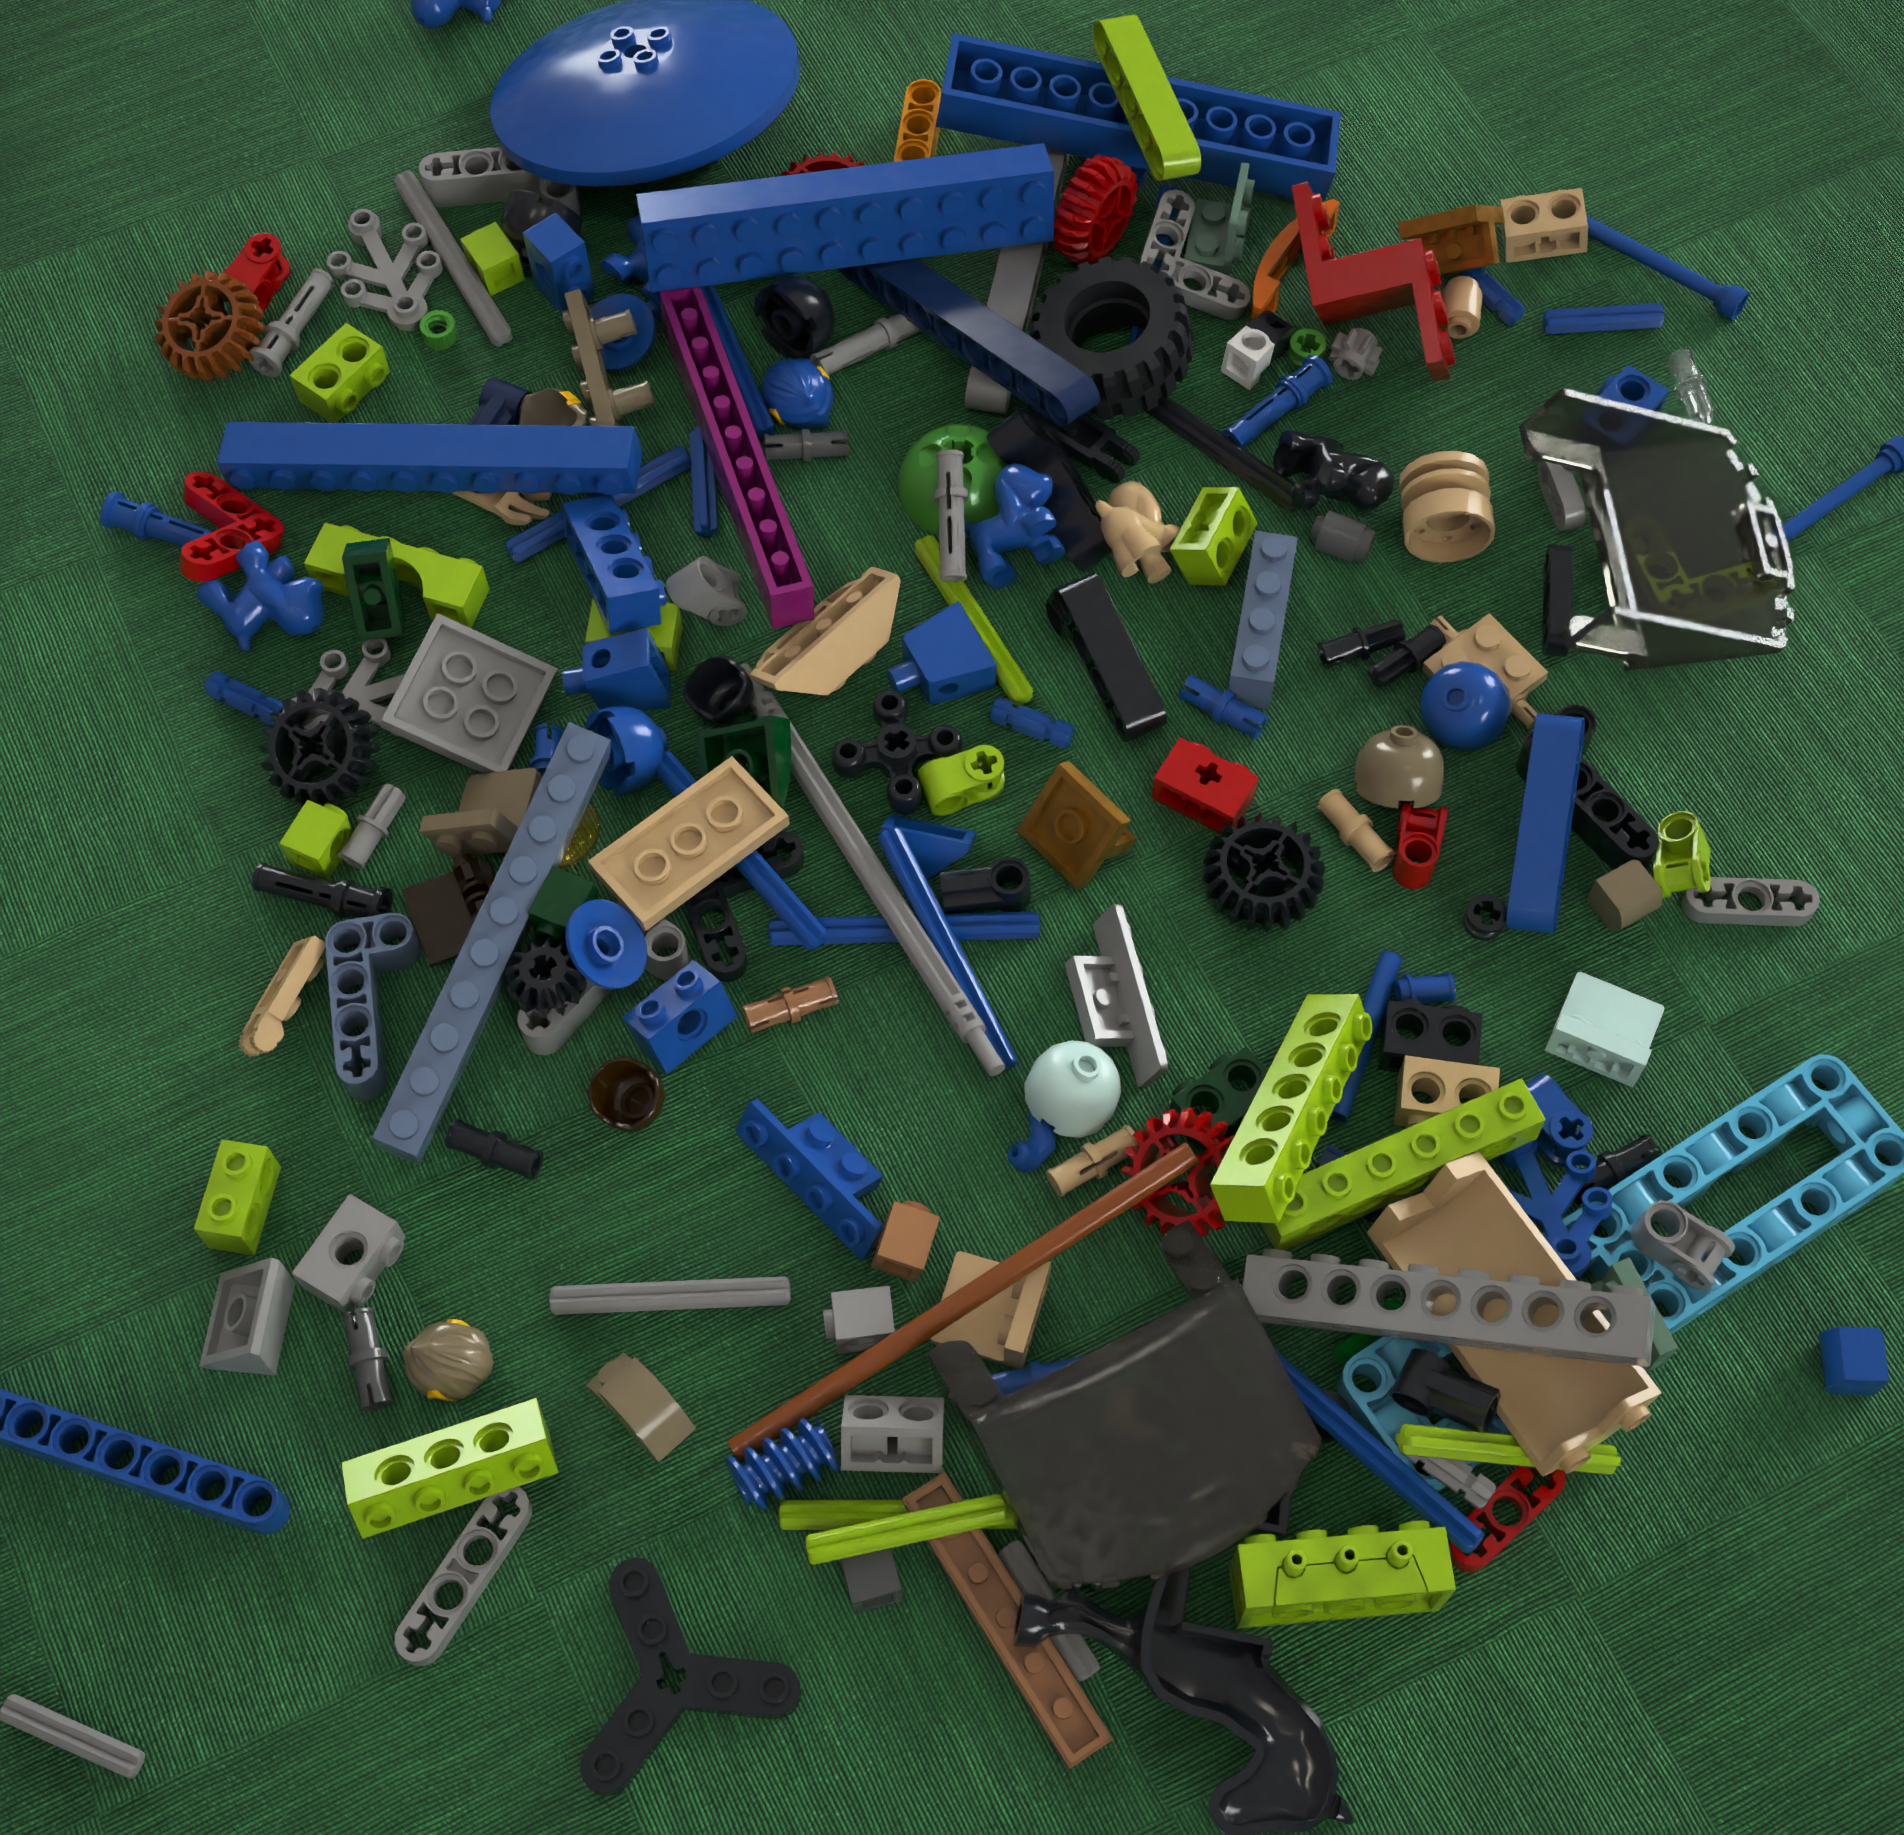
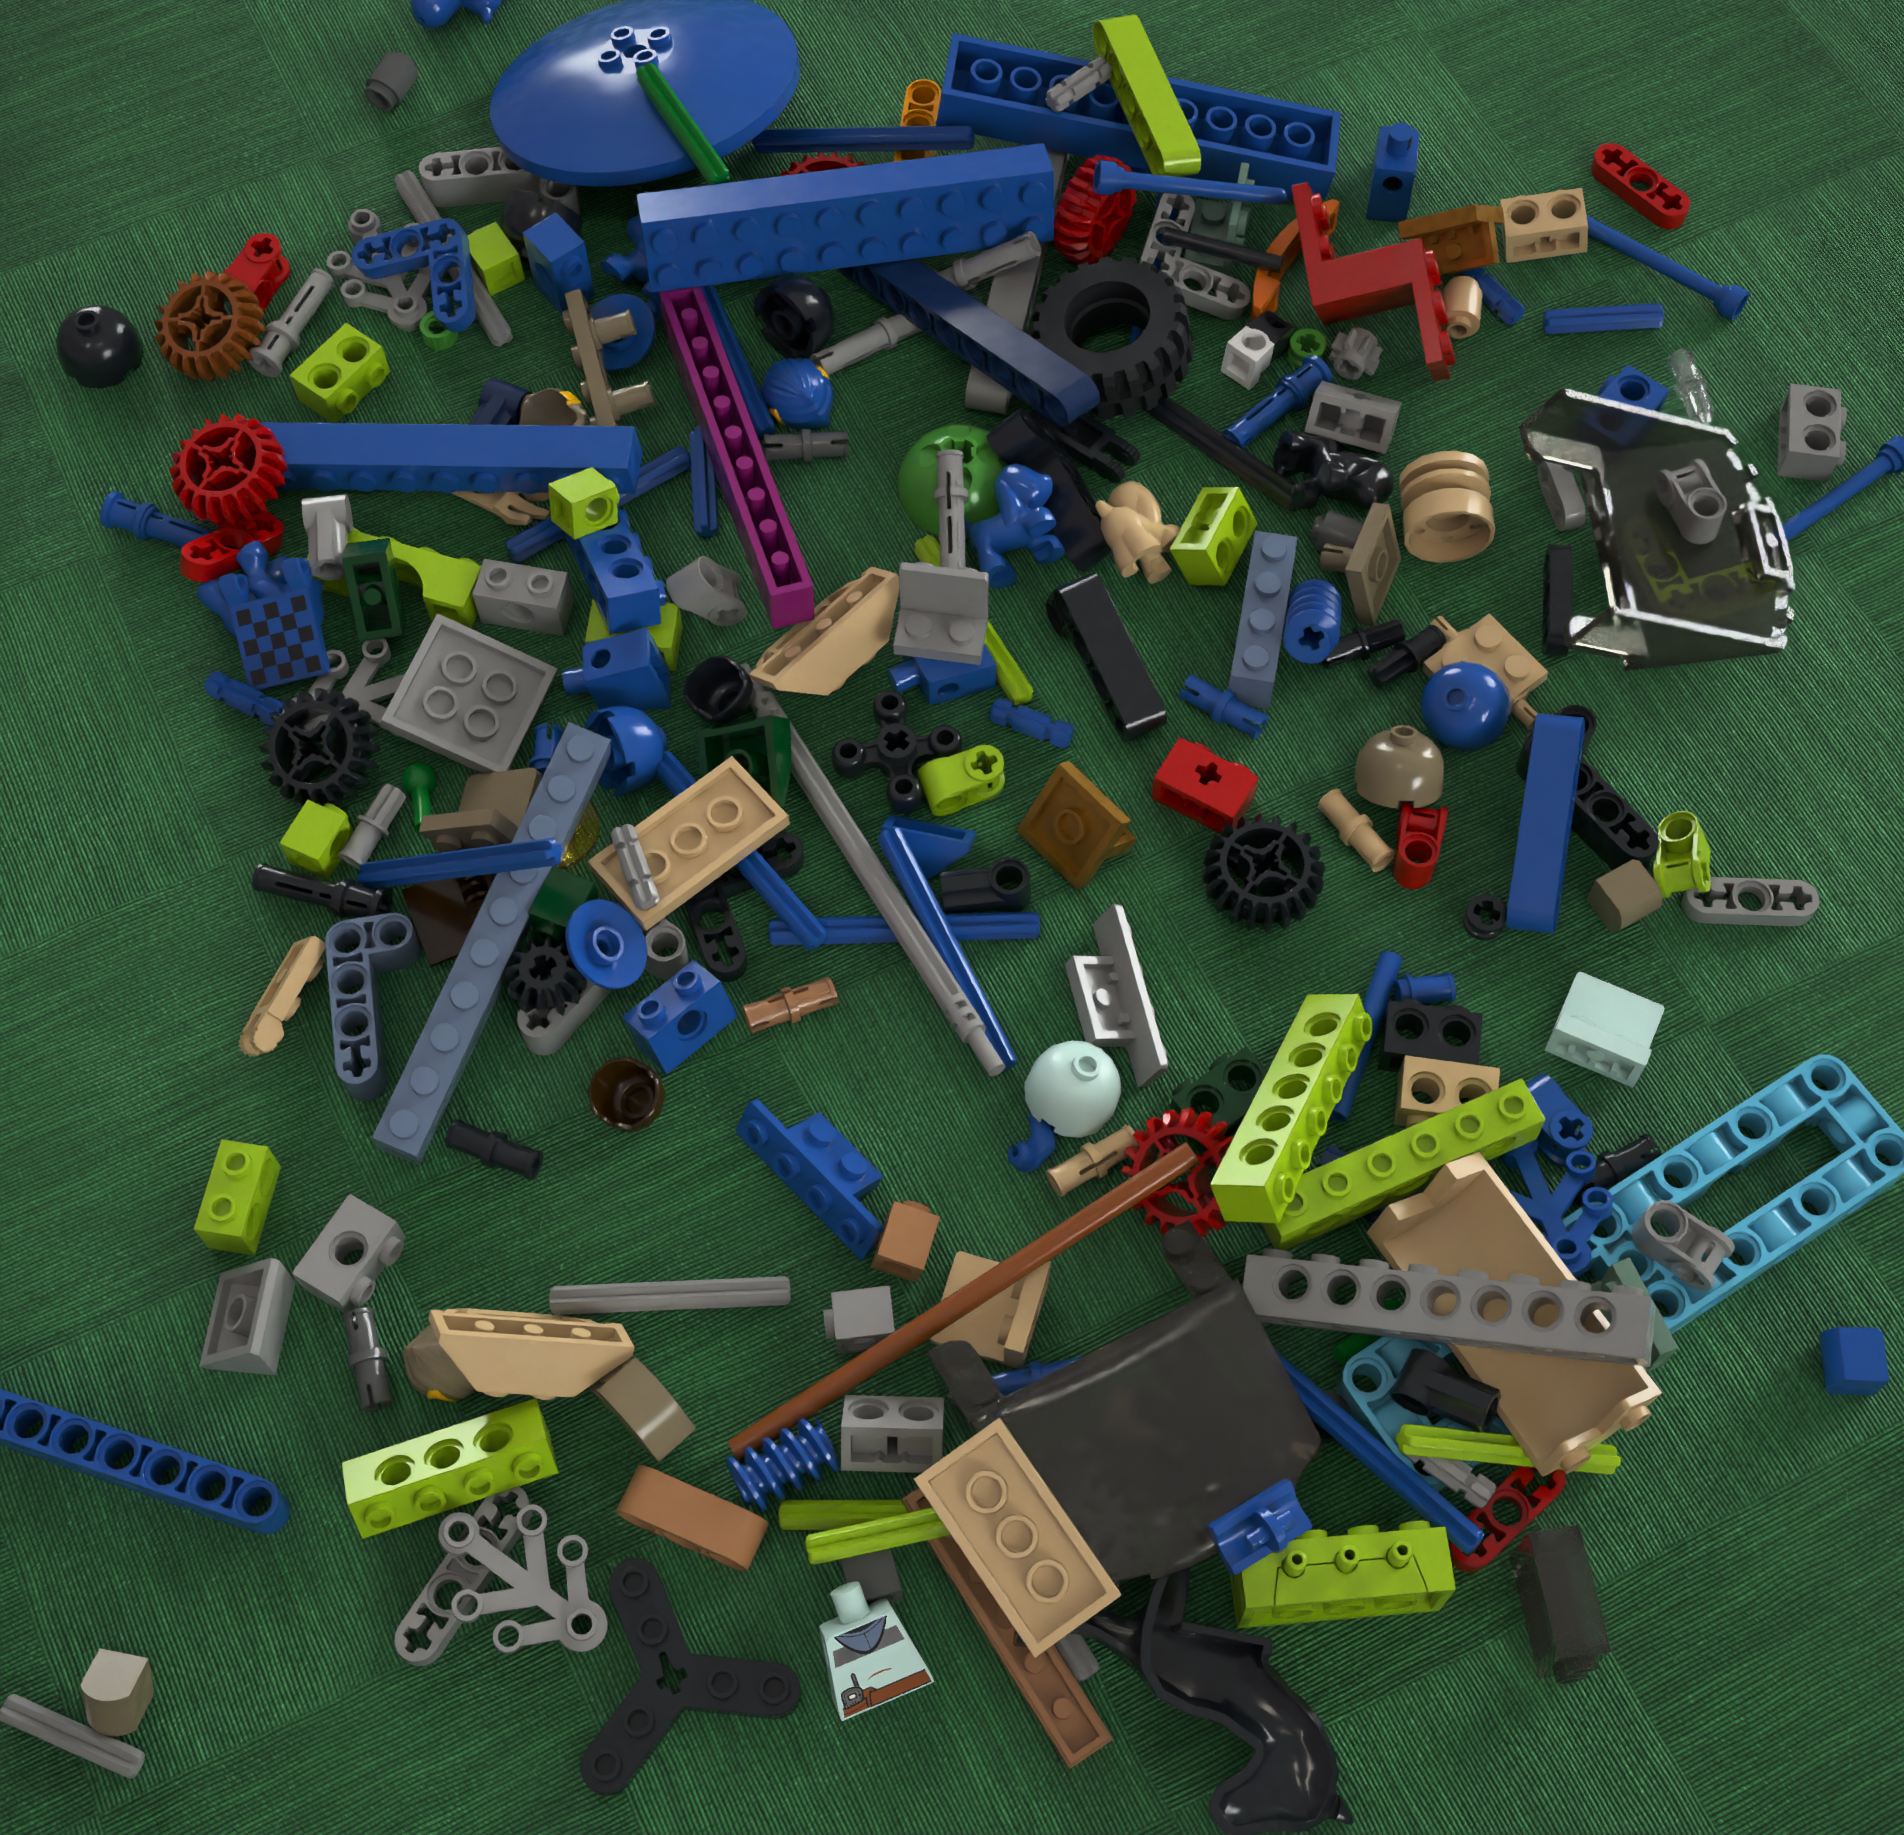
none -> black cylinder [56,304,144,389]
none -> dark tan piece [80,1648,154,1736]
none -> red gear [168,413,288,526]
none -> blue flag [219,558,331,690]
none -> light grey piece [302,494,353,581]
none -> blue beam [351,218,476,332]
none -> blue axle [356,838,564,889]
none -> dark grey brick [364,52,419,112]
none -> green bar [402,762,437,834]
none -> tan wedge [428,1308,635,1400]
none -> light grey plant [438,1504,608,1654]
none -> light grey brick [473,559,575,636]
none -> lime brick [548,467,620,540]
none -> light grey axle [611,824,660,910]
none -> medium nougat beam [615,1465,769,1572]
none -> green axle [636,63,730,185]
none -> blue axle [753,125,975,153]
none -> light aqua torso [819,1581,934,1721]
none -> light grey bracket [893,562,989,665]
none -> tan plate [914,1418,1122,1658]
none -> light grey pin [937,231,1041,291]
none -> light grey axle [1045,57,1113,112]
none -> blue piece [1093,160,1287,205]
none -> black bar [1162,226,1284,273]
none -> blue hips [1207,1479,1313,1575]
none -> blue piece [1283,579,1342,664]
none -> light grey brick [1304,381,1402,454]
none -> dark tan tile [1320,502,1401,626]
none -> blue torso [1366,123,1420,223]
none -> clear smoke window [1510,1525,1611,1684]
none -> red beam [1591,143,1690,229]
none -> light grey piece [1654,458,1727,544]
none -> light grey brick [1777,383,1847,482]

